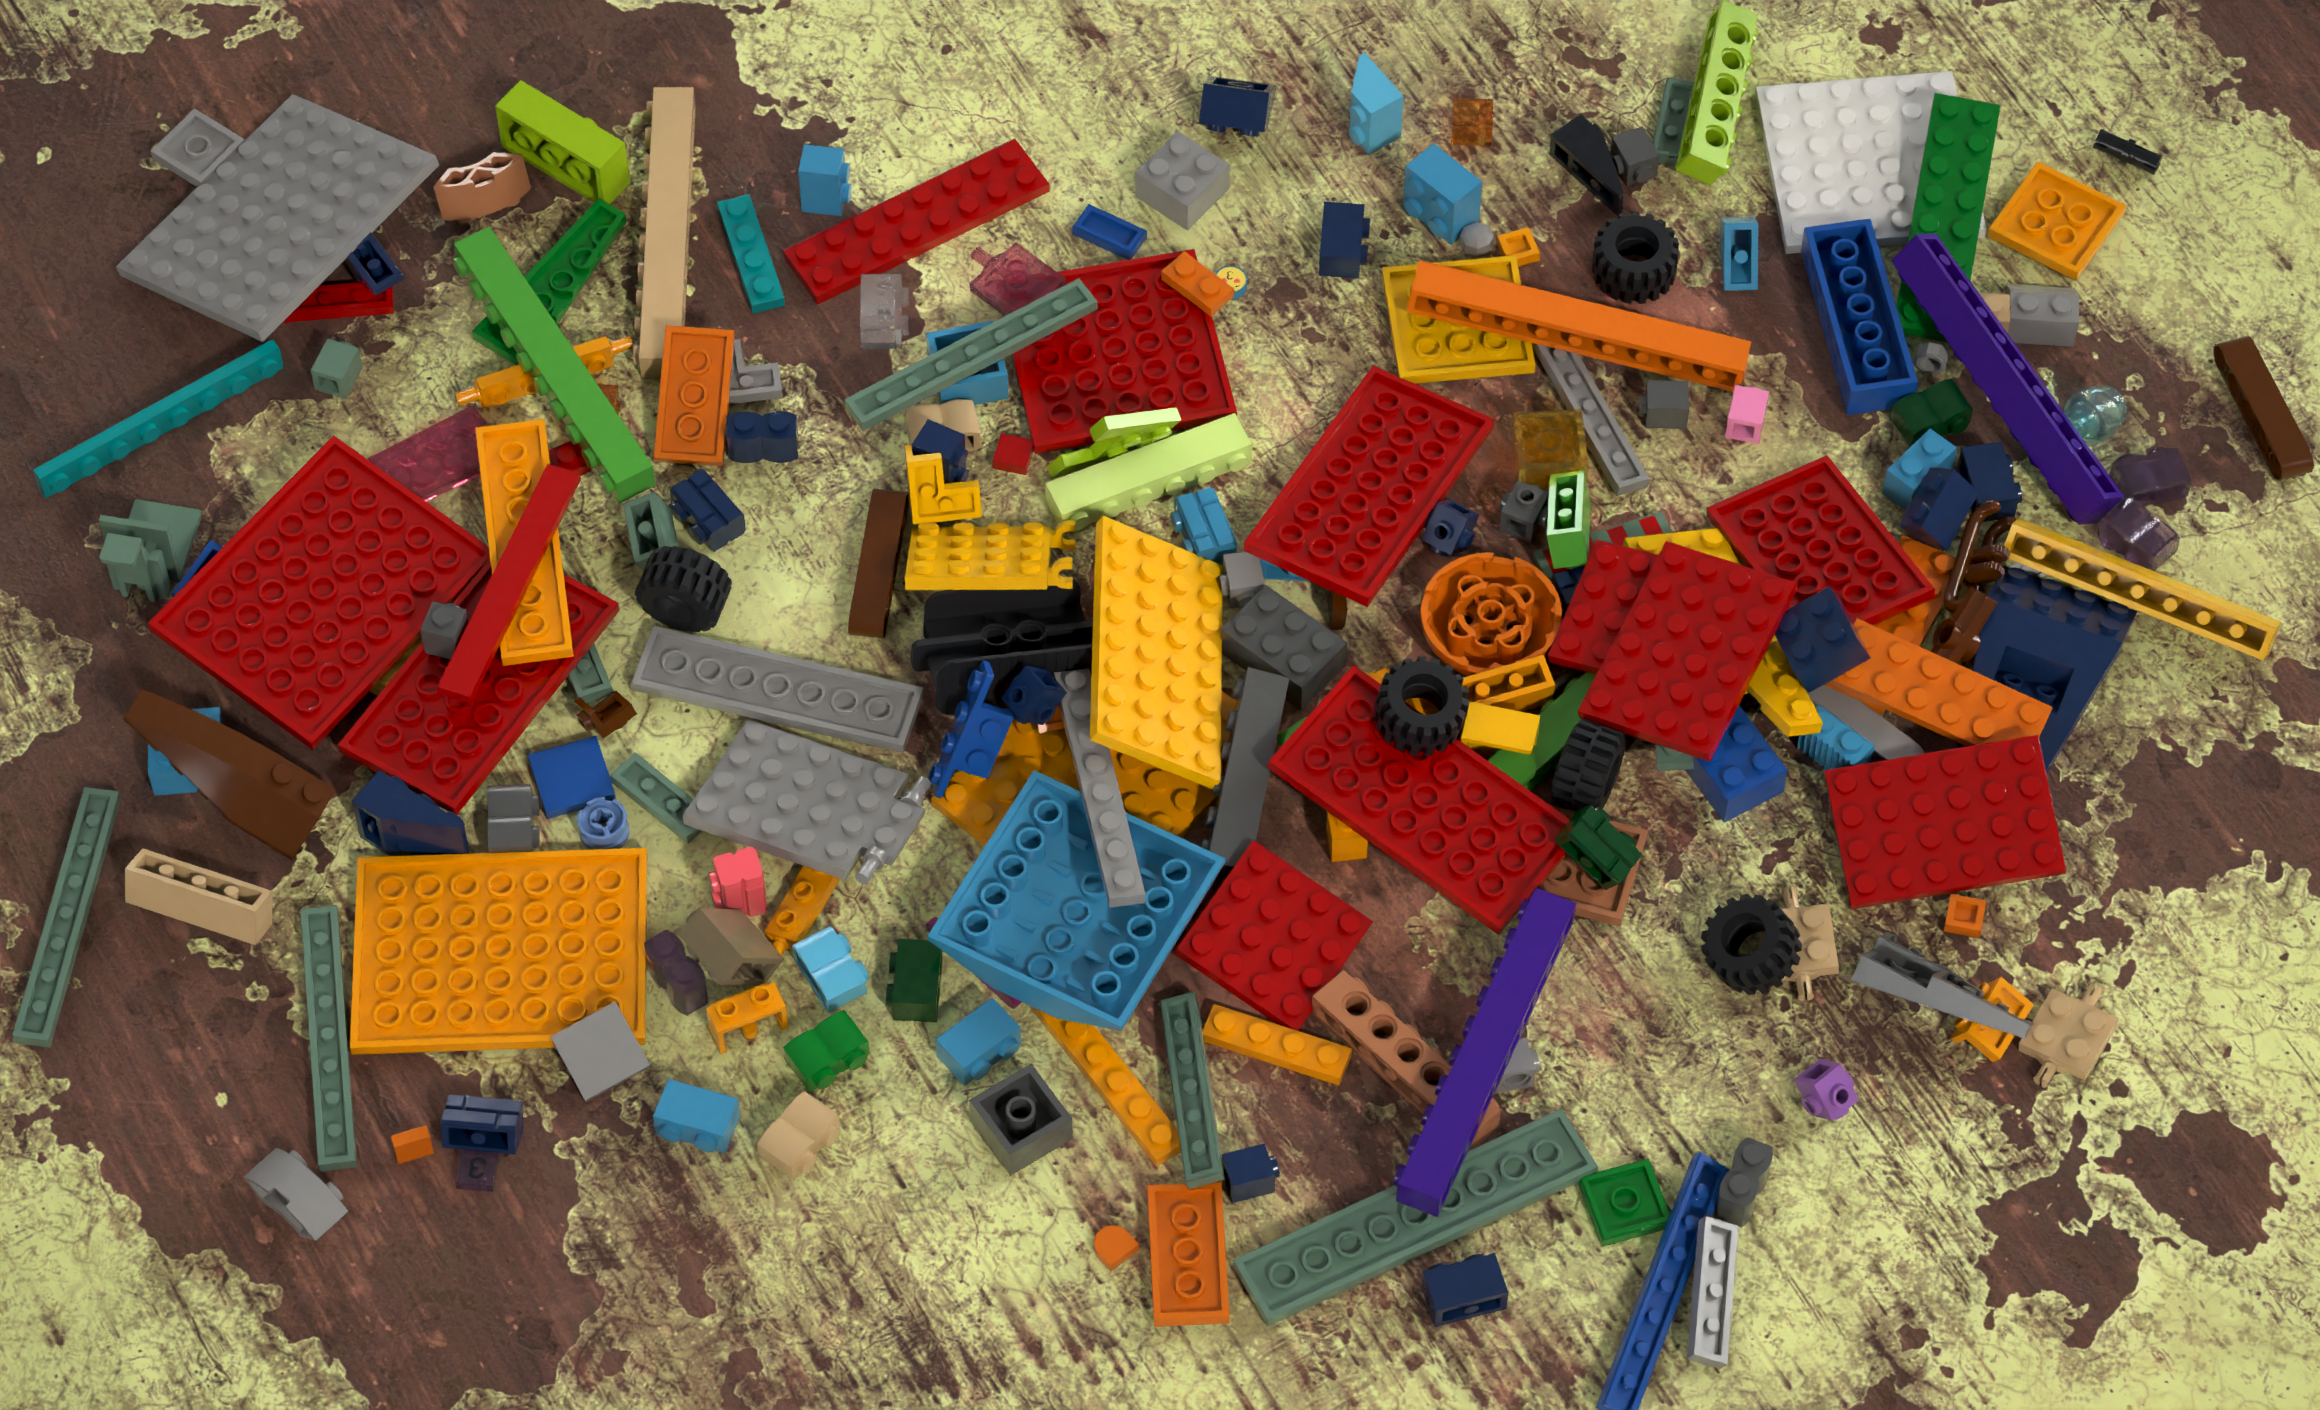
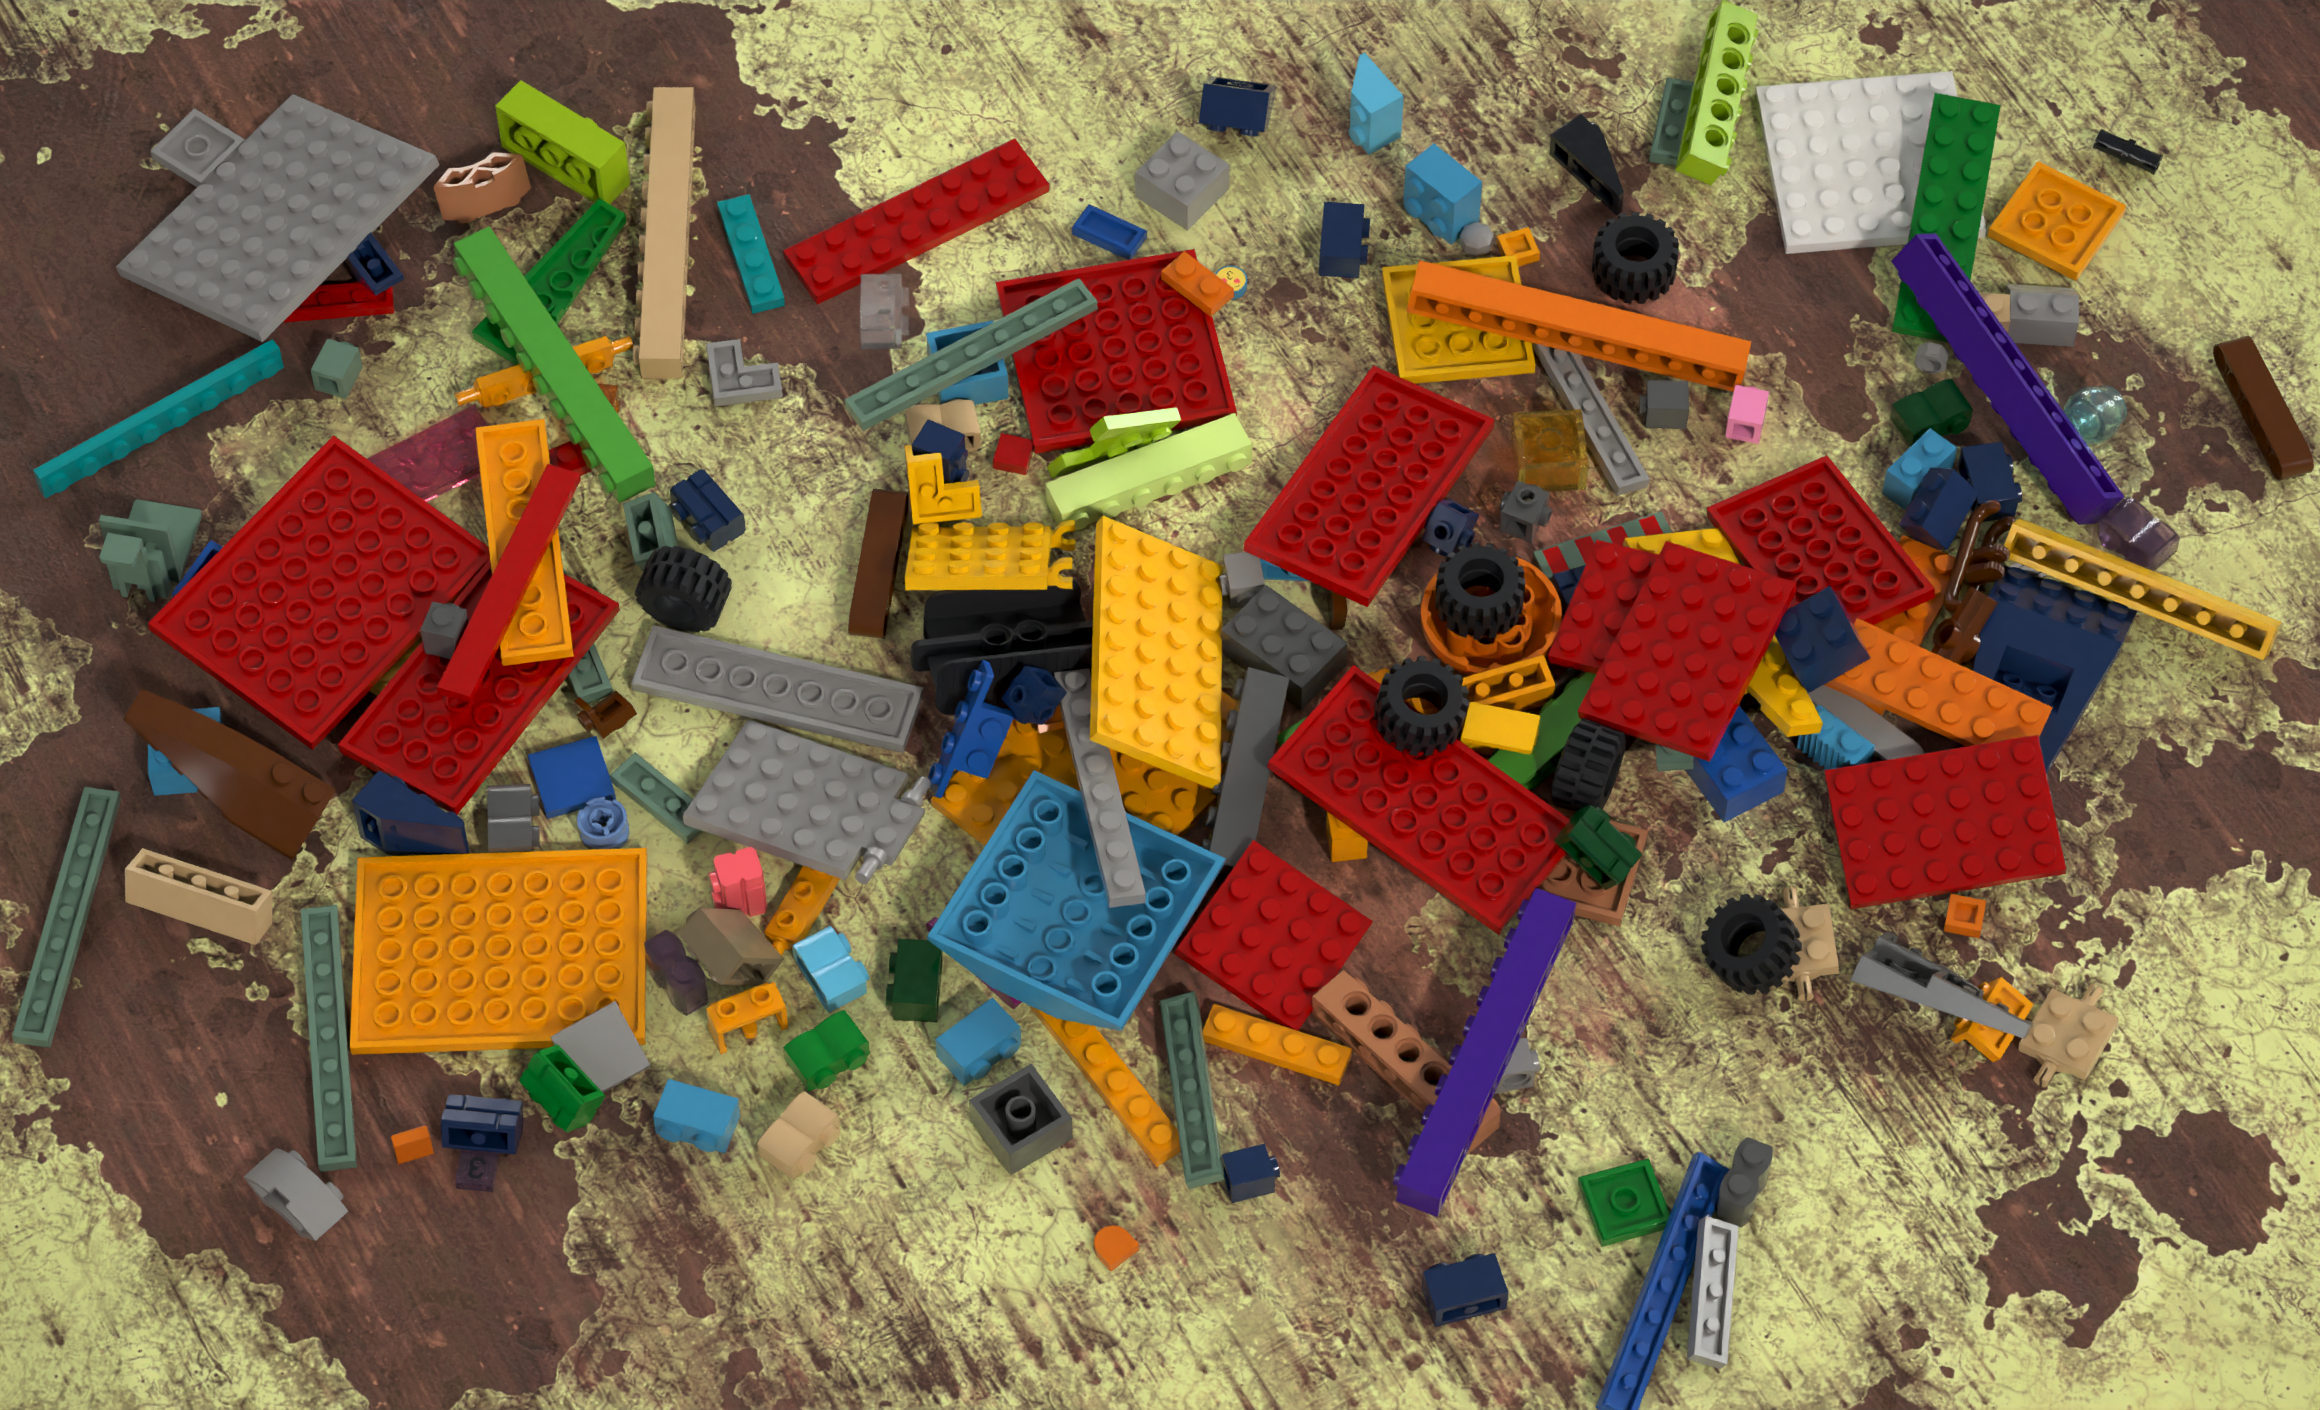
orange plate [653,325,735,466] -> none
dark blue brick [727,411,799,463] -> none
dark azure brick [798,144,852,216] -> none
clear pink plate [970,242,1066,316] -> none
orange plate [1147,1182,1230,1327] -> none
dark azure brick [1170,487,1237,565] -> none
sand green plate [1233,1108,1598,1327] -> none
clear orange panel [1451,98,1493,146] -> none
bright green brick [1547,470,1591,569] -> none
dark grey brick [1610,126,1659,186] -> none
dark azure slope [1720,217,1758,291] -> none
medium lavender brick [1793,1059,1859,1121] -> none
blue brick [1801,218,1918,415] -> none
clear purple brick [2109,447,2192,510] -> none
none -> green brick [519,1044,606,1133]
none -> black tyre [1435,542,1525,640]

